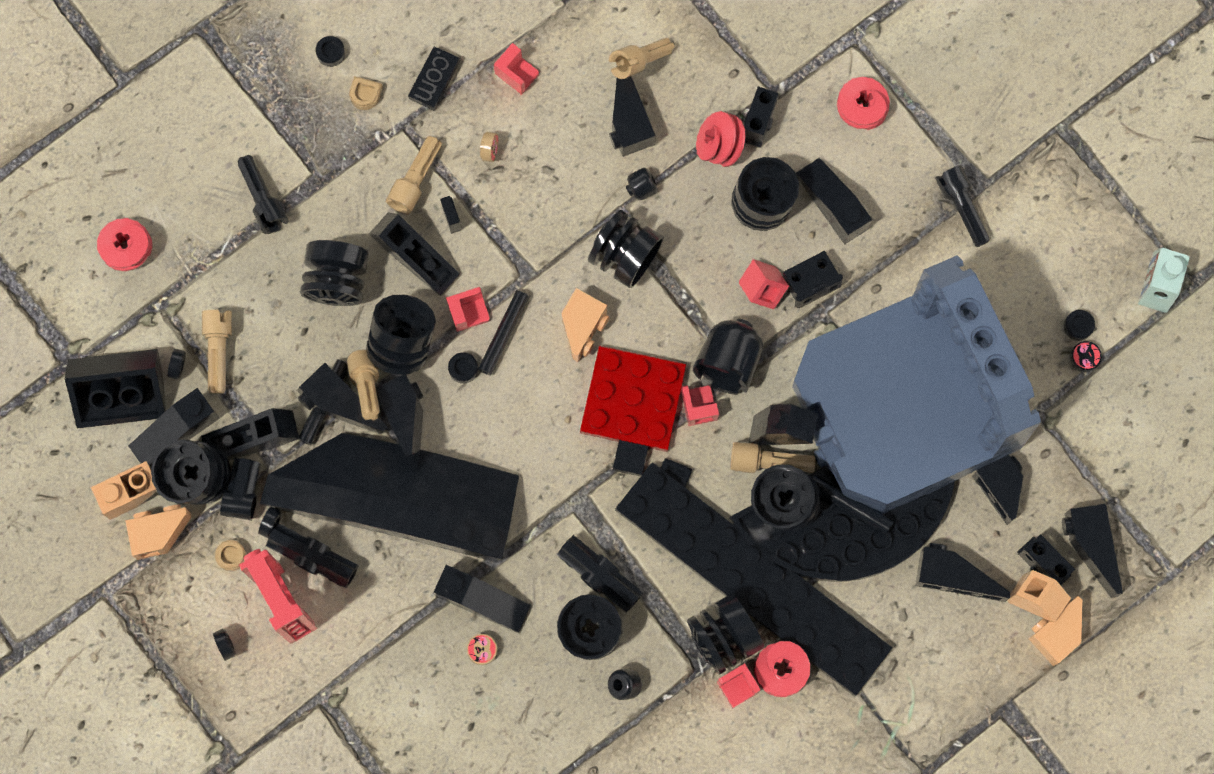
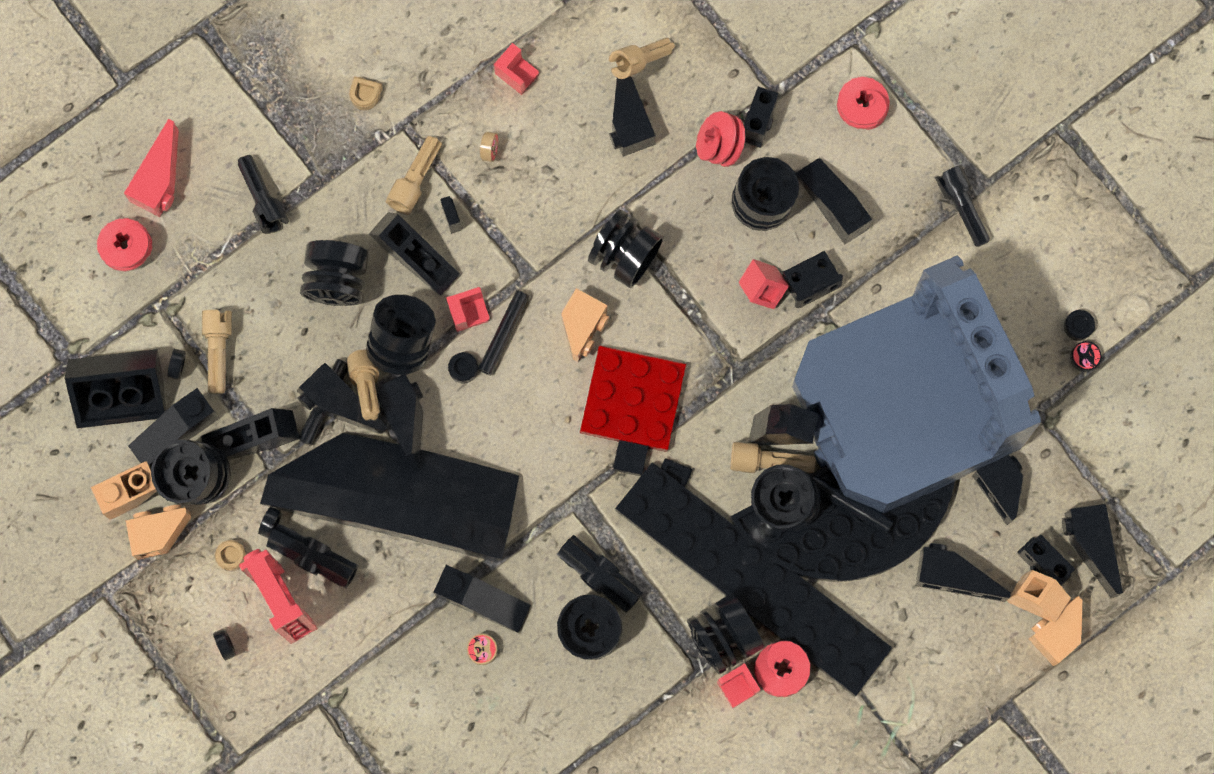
black piece [220,458,261,521] -> none
black tile [315,36,345,67] -> none
black tile [408,46,460,111] -> none
black piece [608,669,642,700] -> none
black piece [626,167,658,200] -> none
coral panel [681,385,719,426] -> none
black cylinder [693,319,763,395] -> none
light aqua torso [1138,248,1190,313] -> none
none -> coral slope [124,119,179,217]

